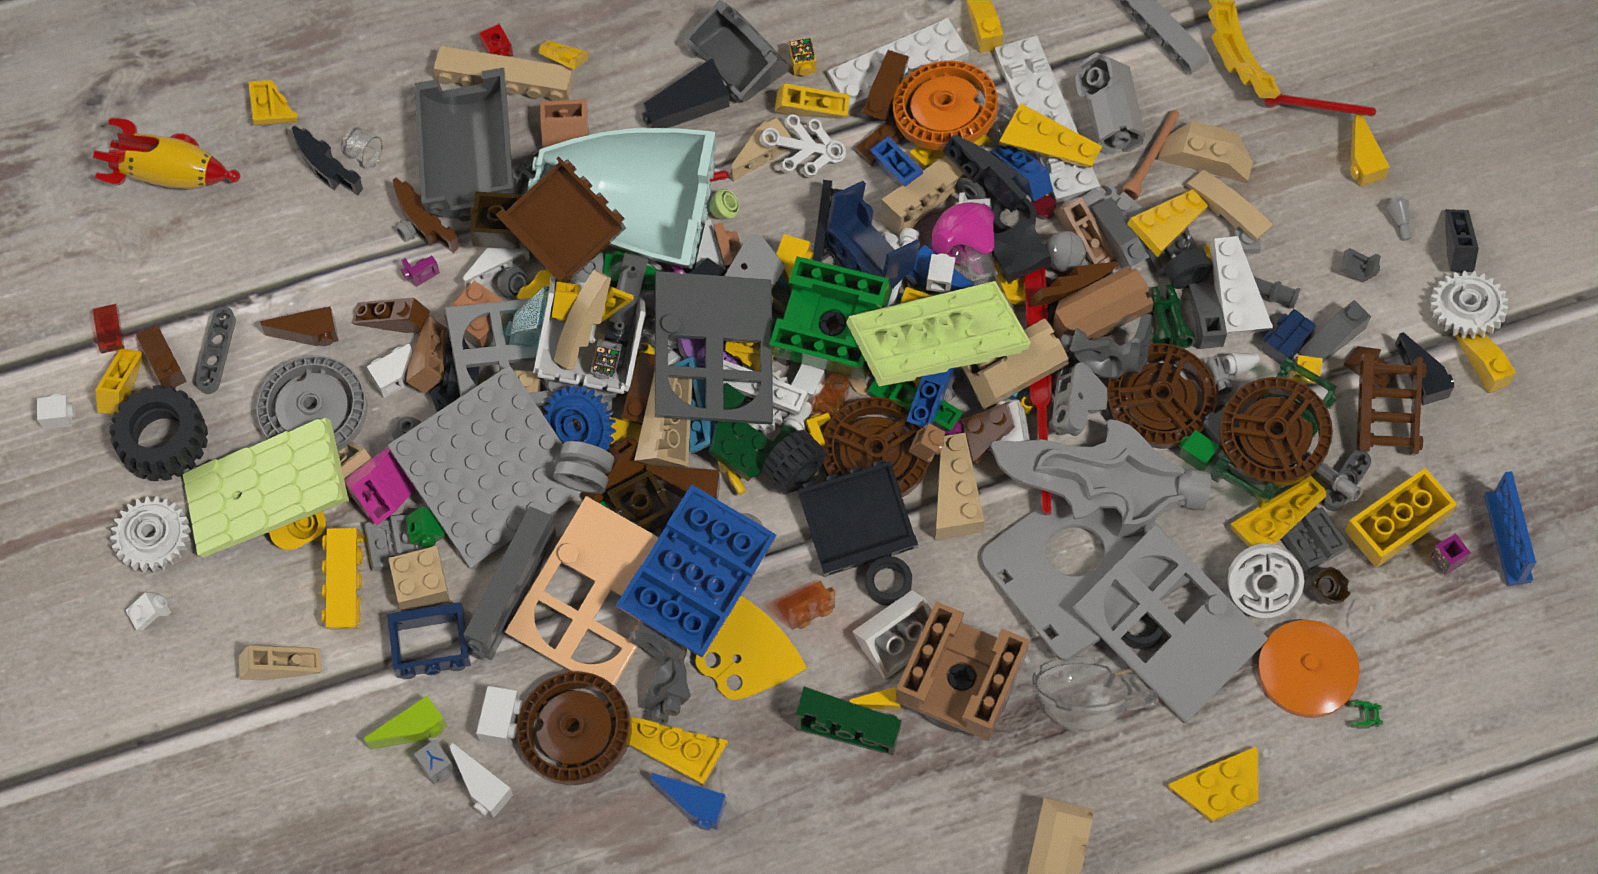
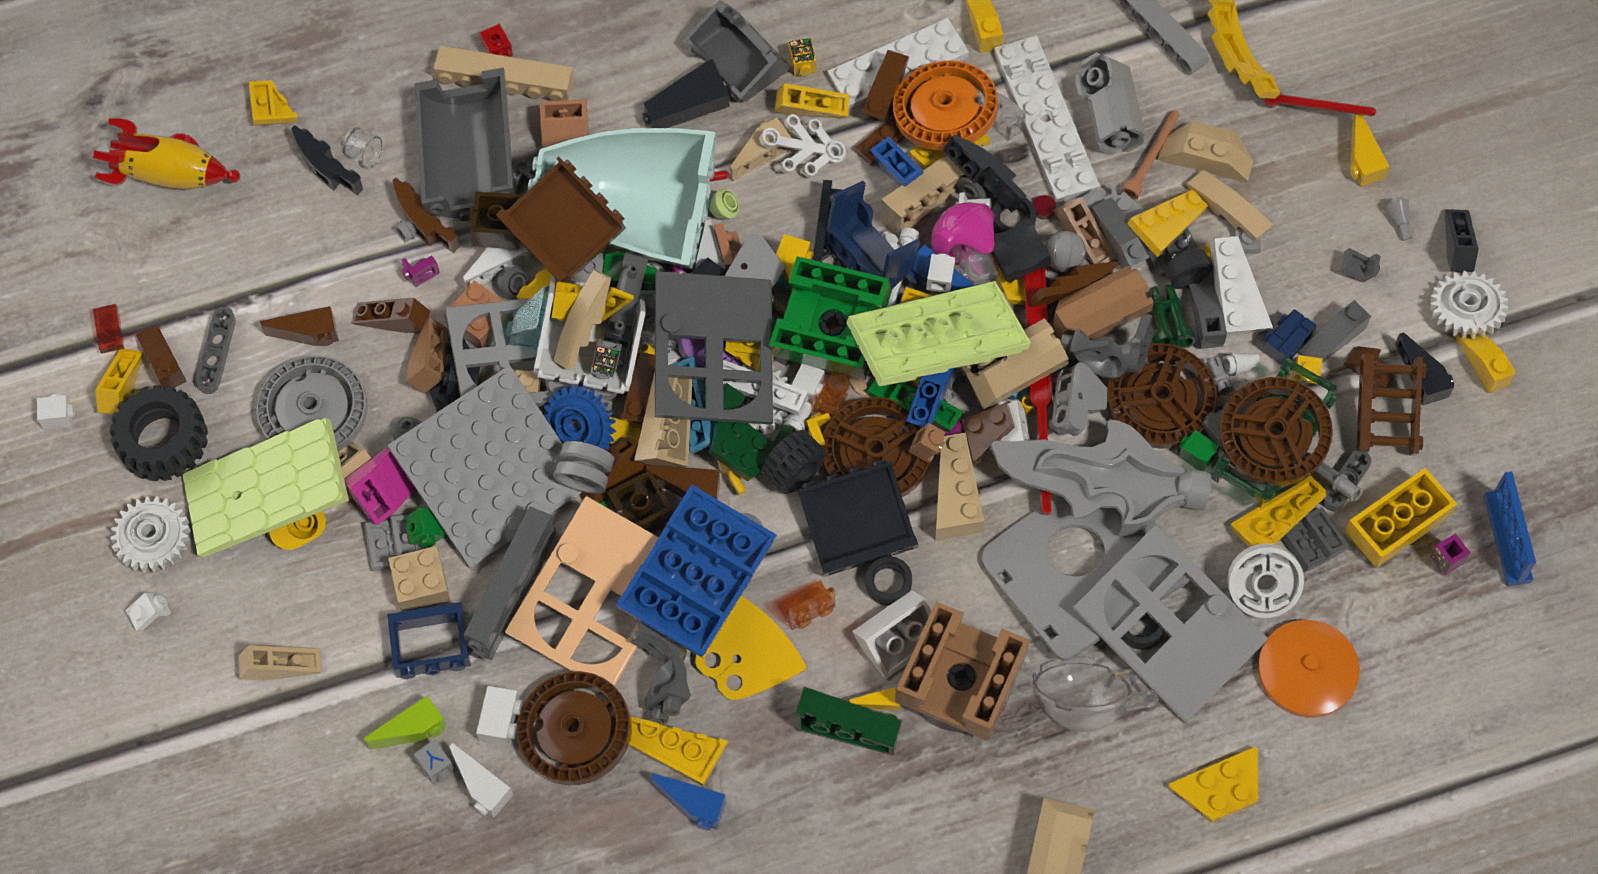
yellow wedge [322,528,364,630] -> none
white slope [367,344,413,398] -> none
yellow wing [539,40,589,70] -> none
blue slope [991,145,1053,202] -> none
yellow wing [998,103,1102,169] -> none
dark grey pin [1254,277,1301,309] -> none
dark brown hair [1312,567,1351,605] -> none
green piece [1349,701,1383,729] -> none

